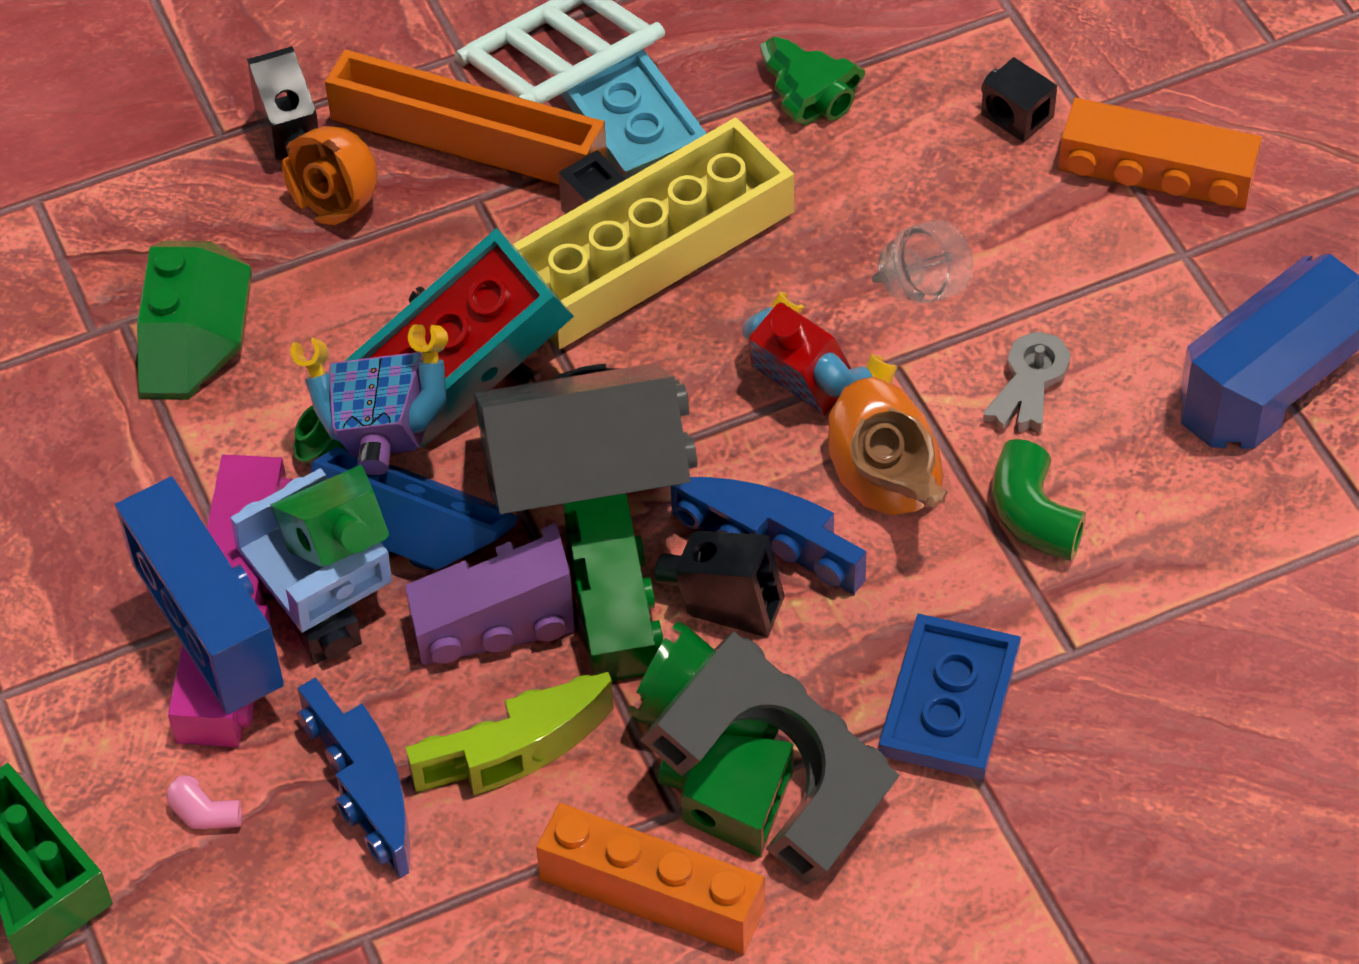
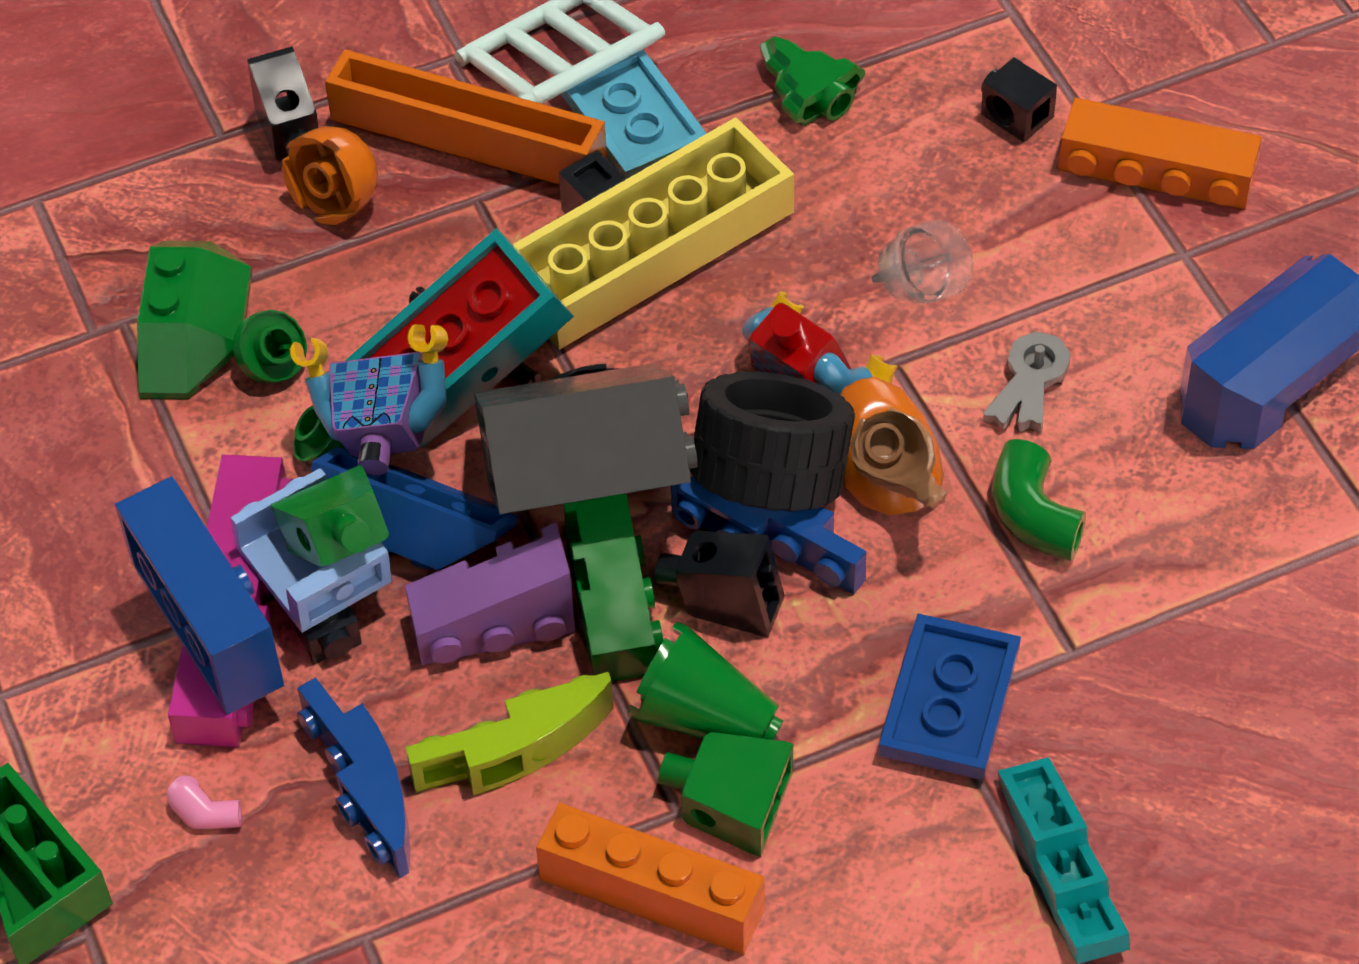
dark grey arch [641,631,900,885] -> none
none -> green plate [233,309,307,384]
none -> black tyre [689,371,855,512]
none -> teal slope [998,757,1130,964]

